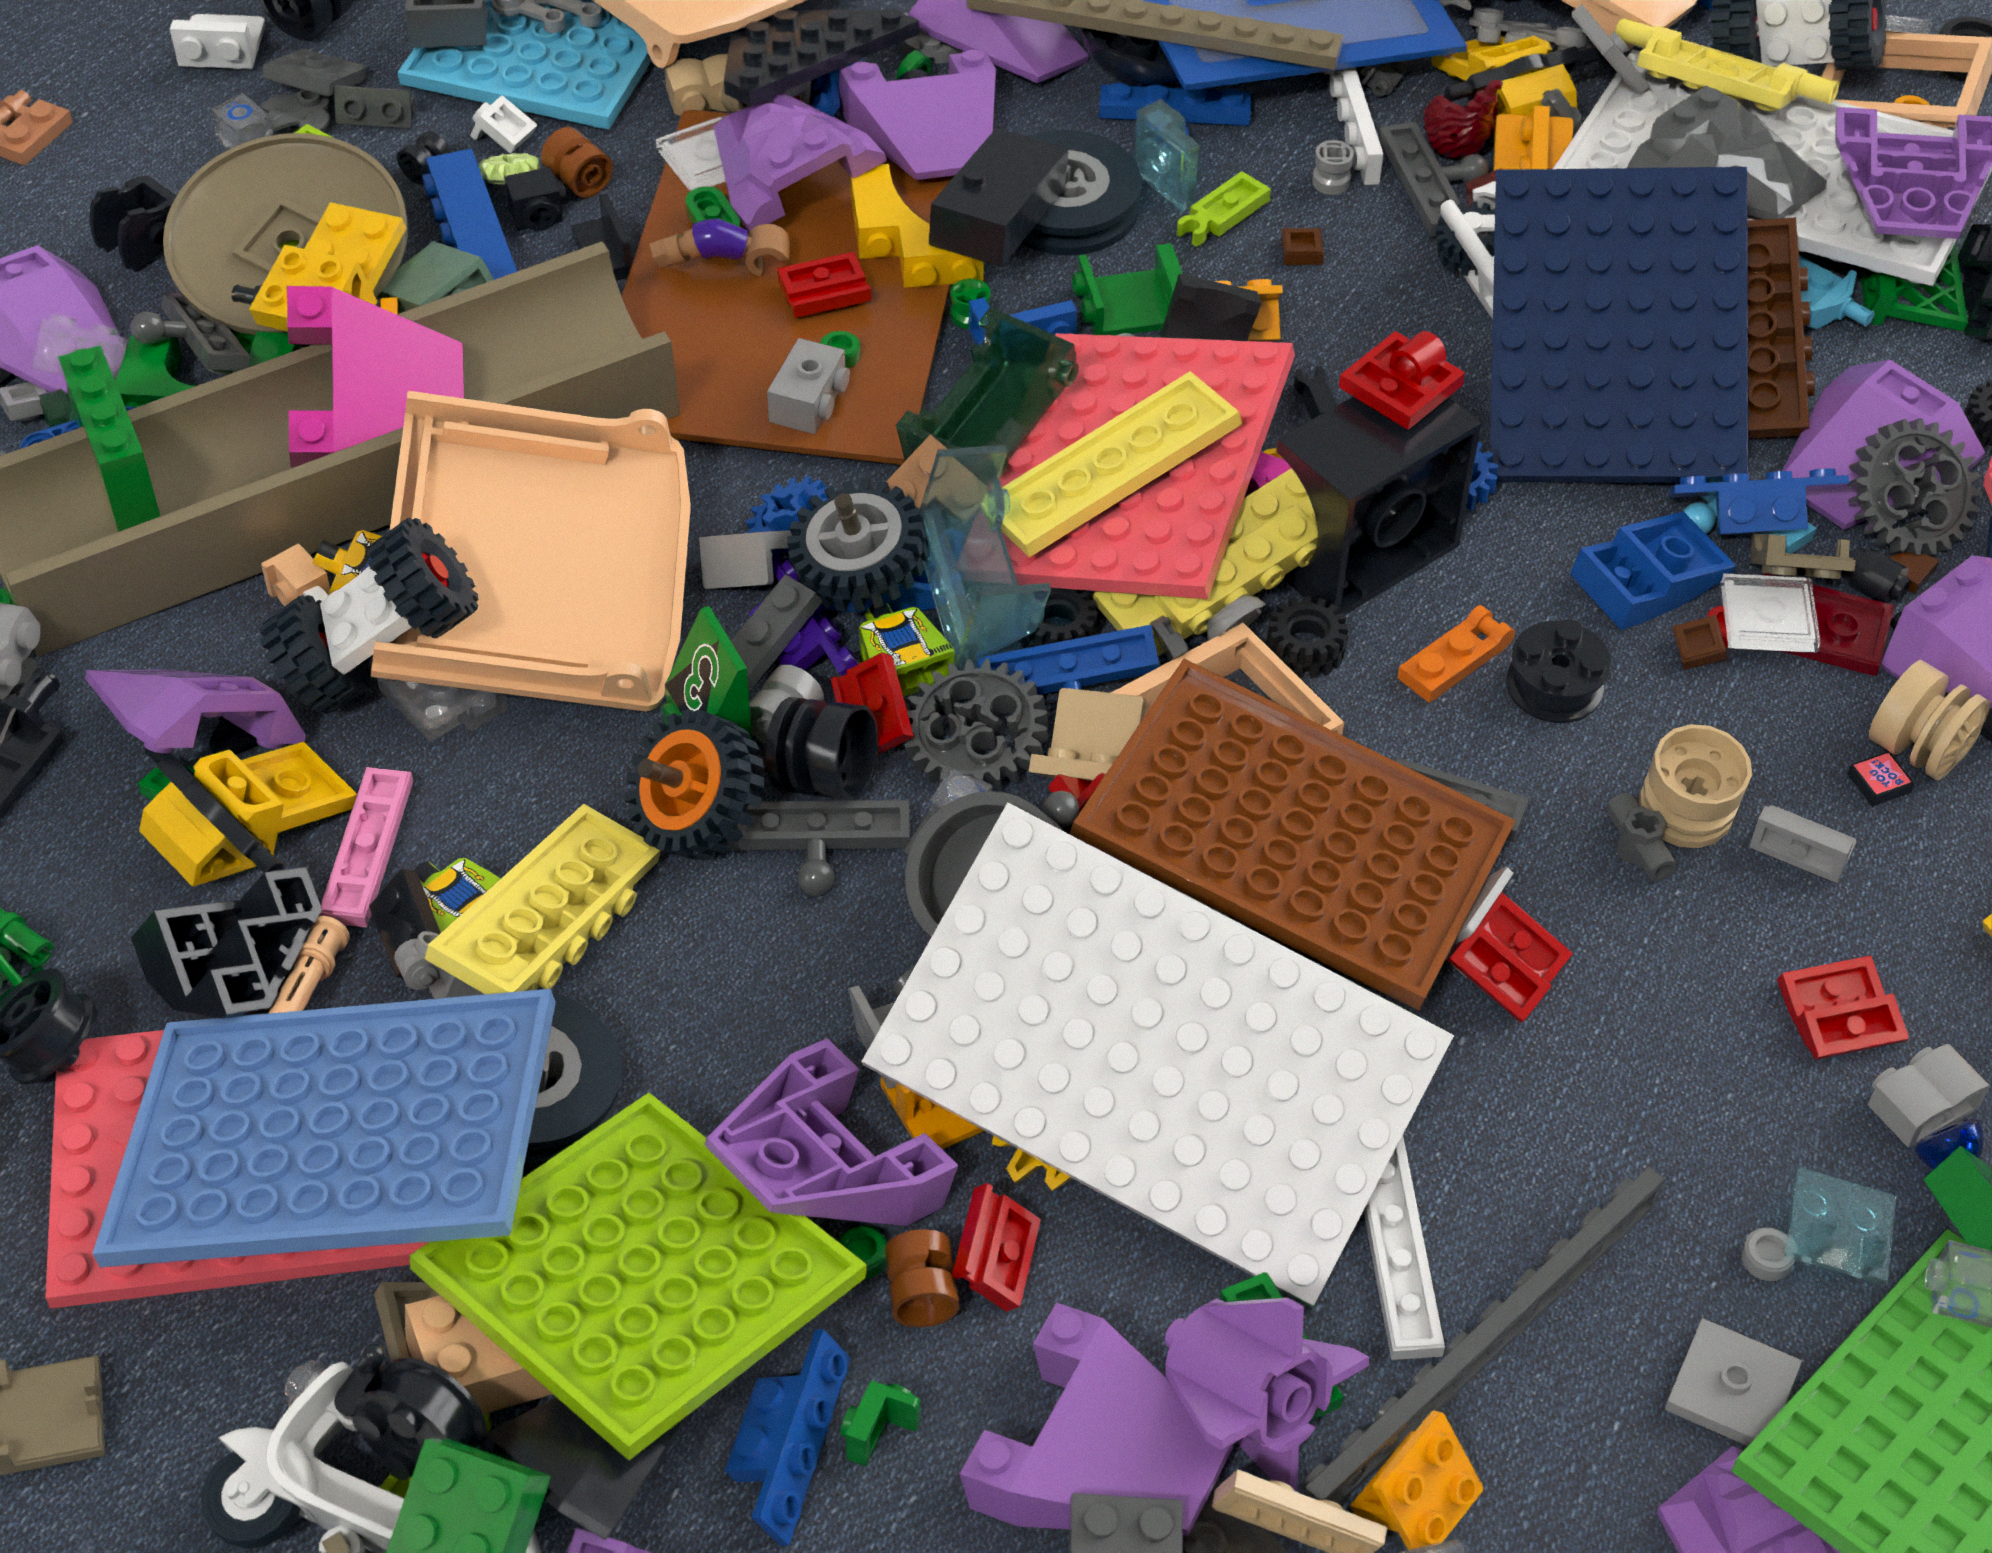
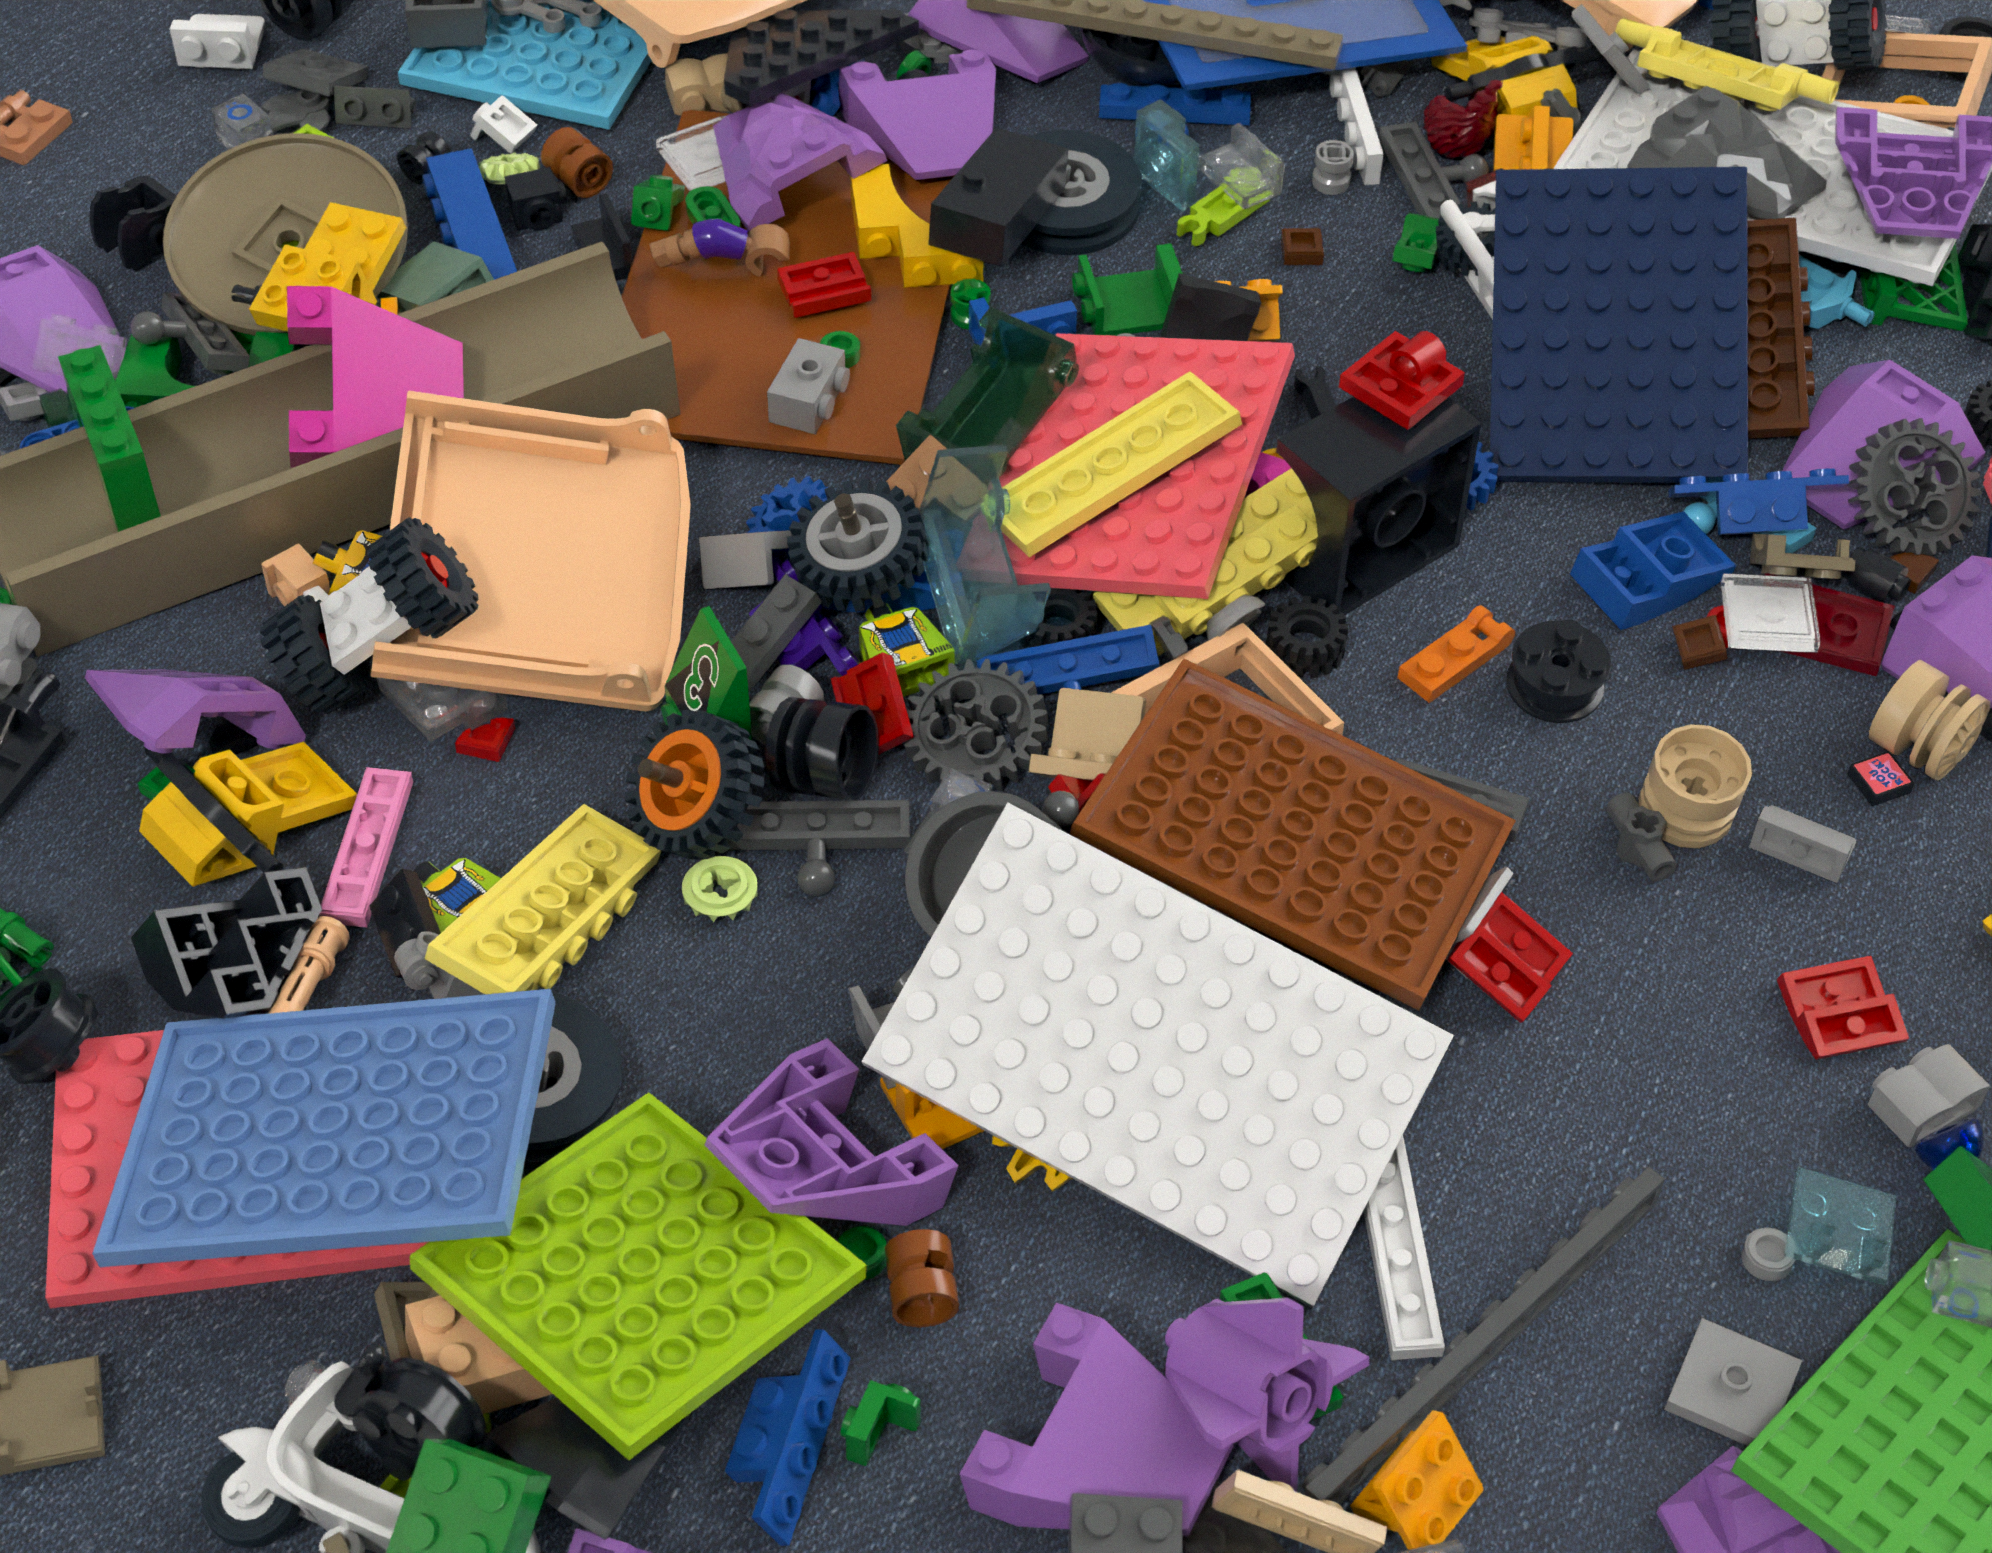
red plate [952,1183,1041,1312] -> none
none -> red tile [455,717,515,762]
none -> green bracket [631,175,685,231]
none -> yellowish green gear [682,856,758,923]
none -> clear bracket [1199,123,1285,210]
none -> green bracket [1392,213,1439,272]

